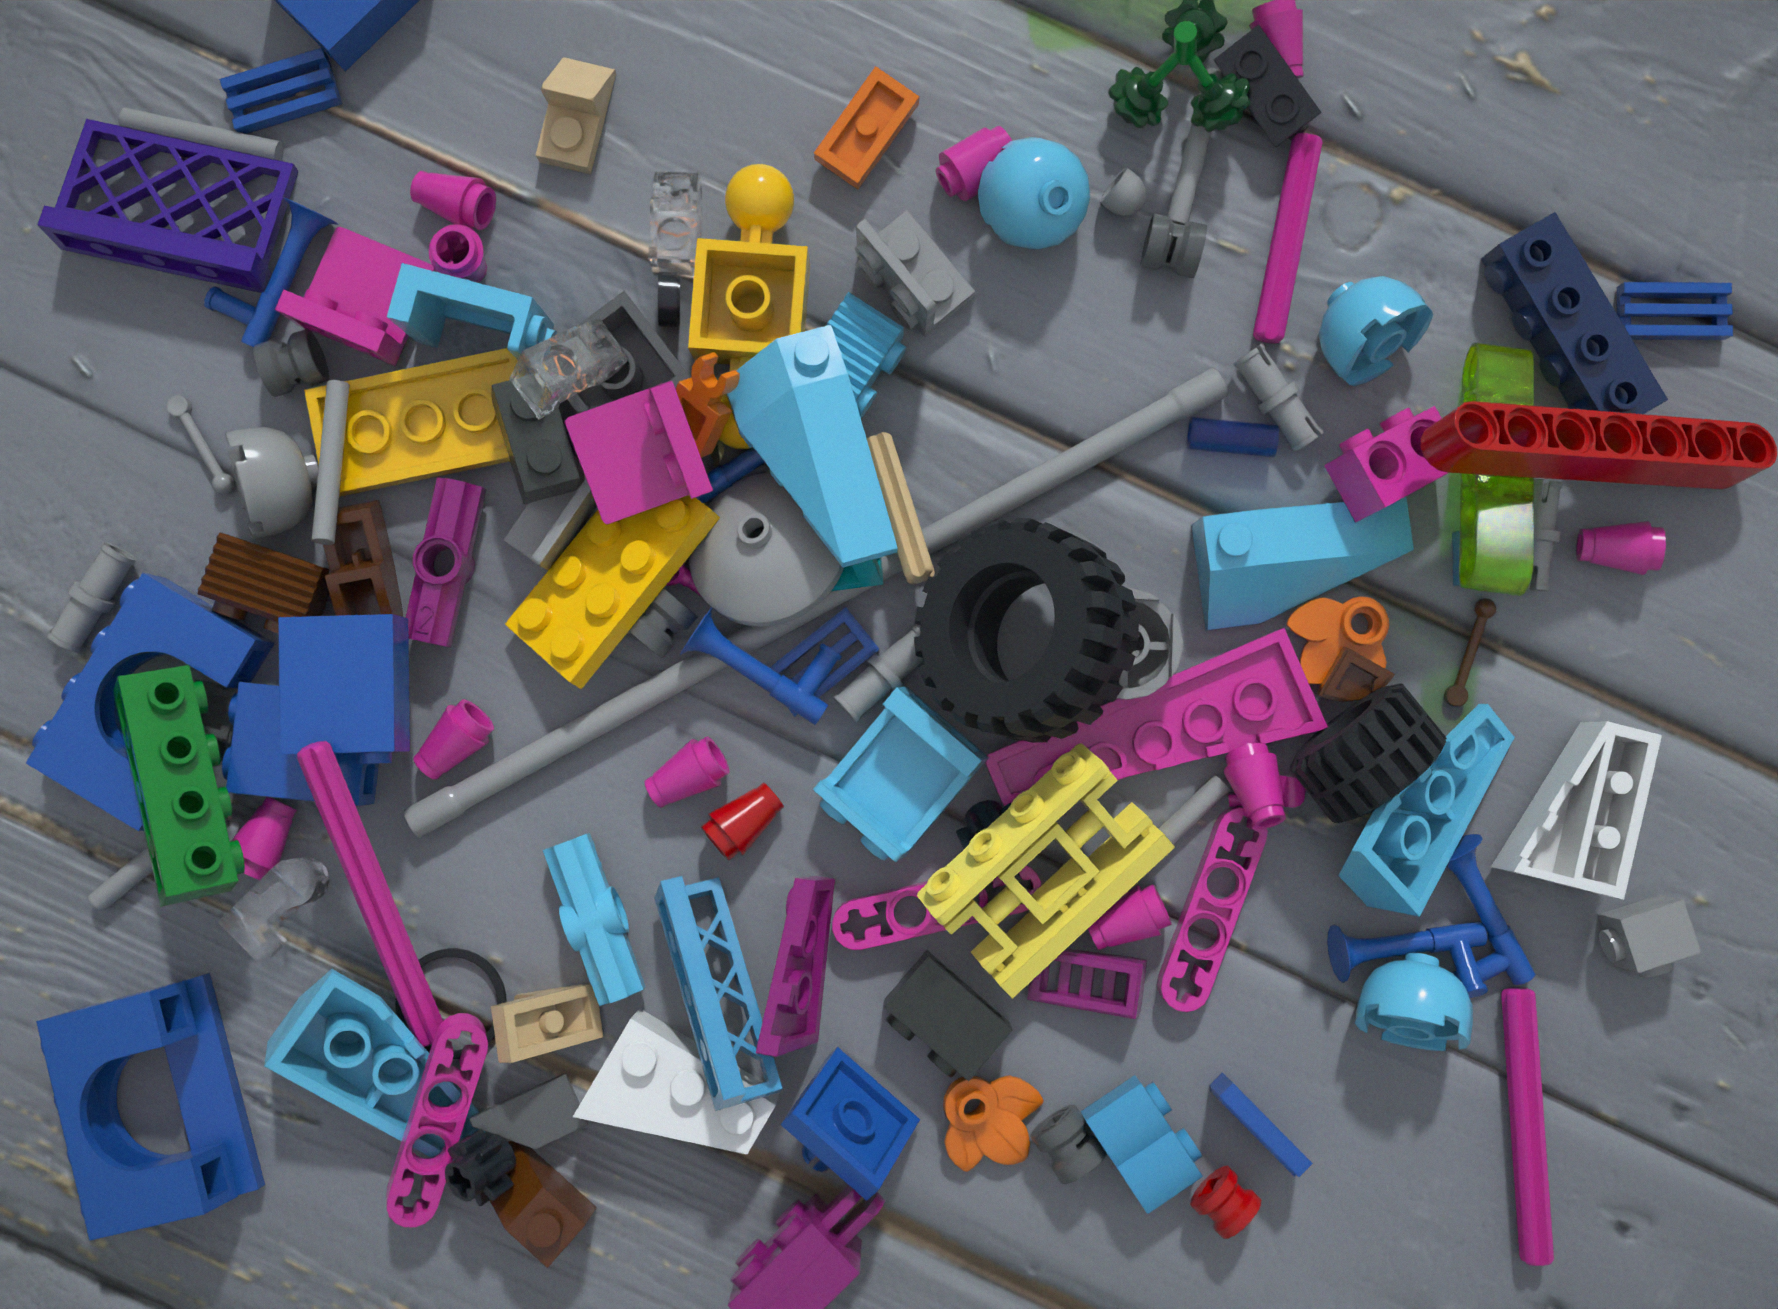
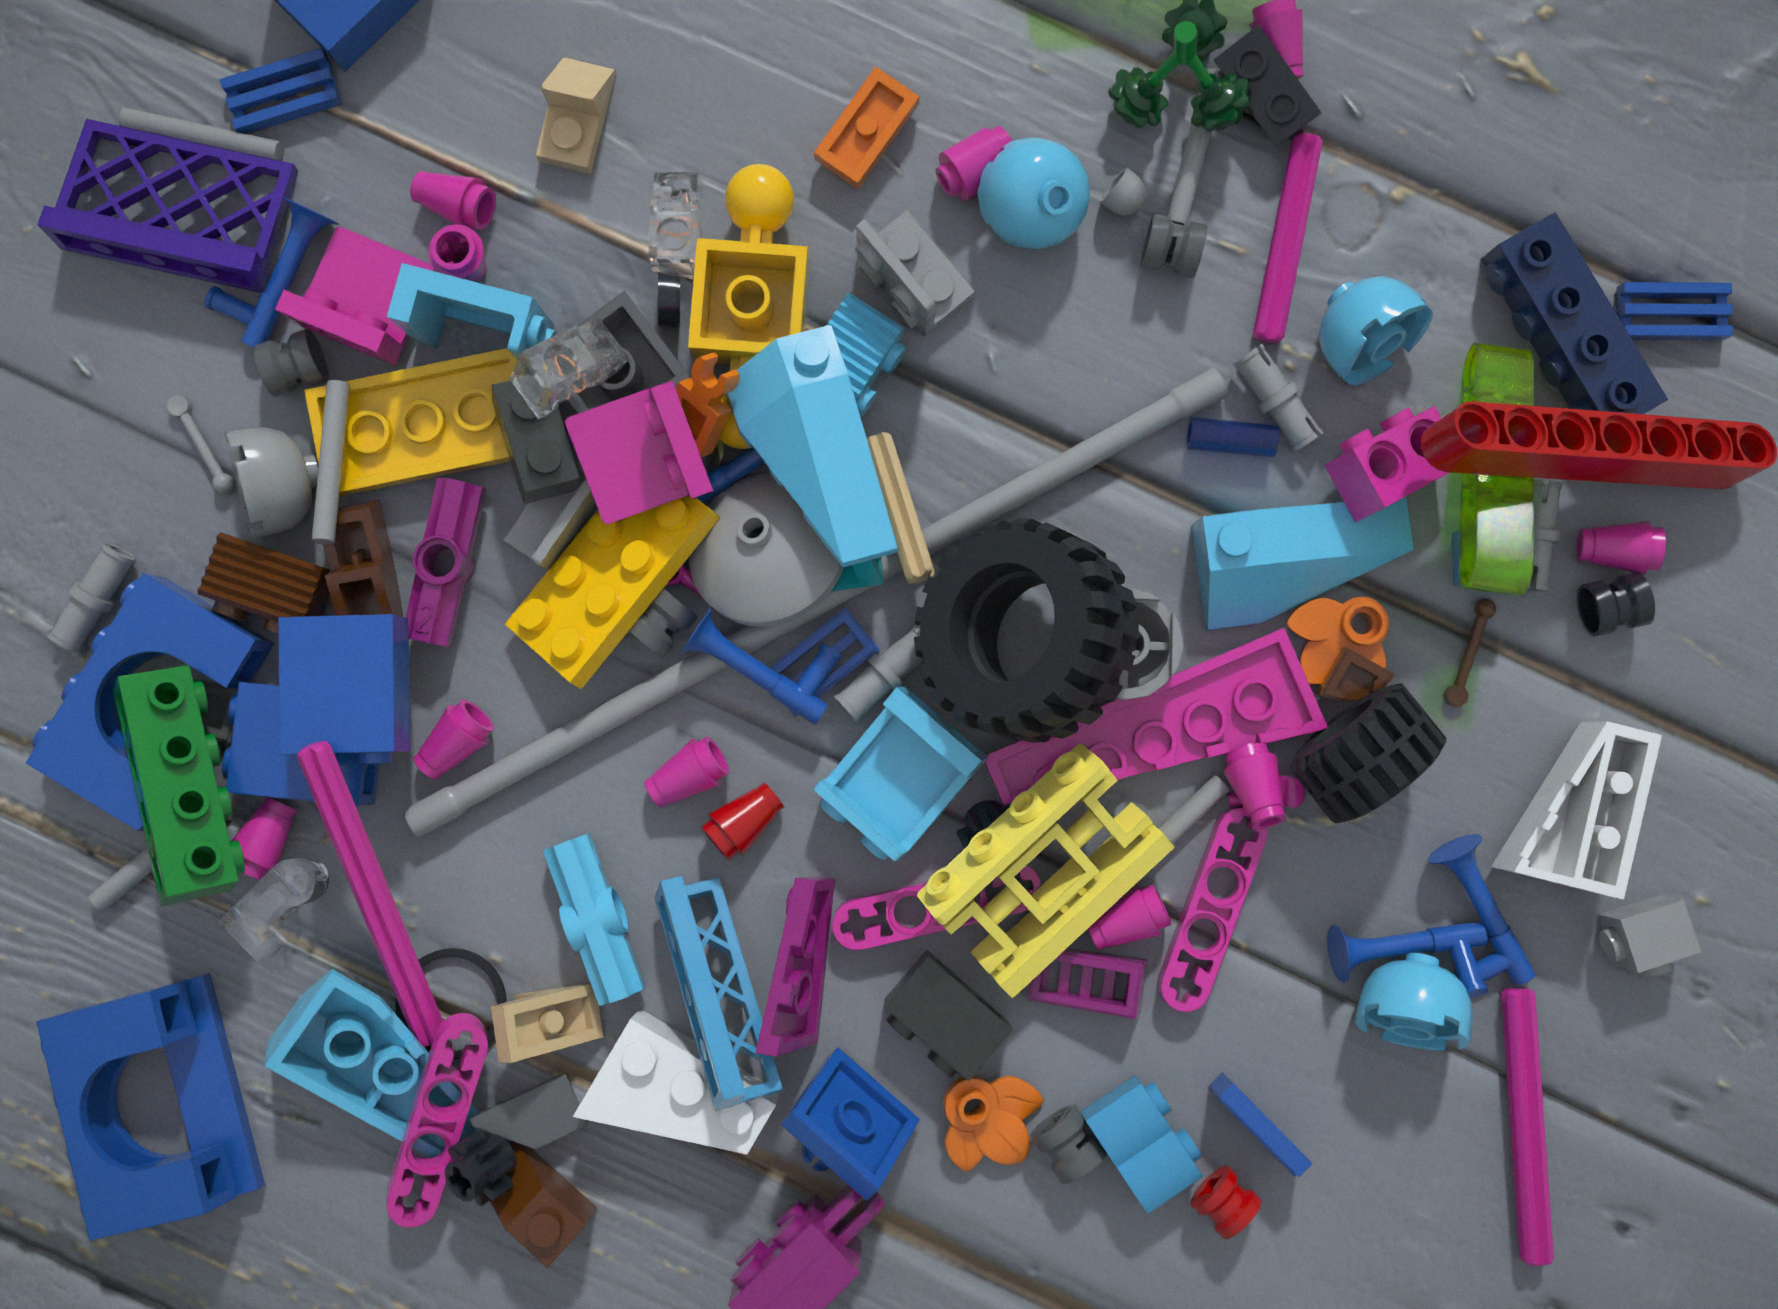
medium azure wedge [1338,704,1515,917] -> none
none -> black wheel [1577,572,1655,637]

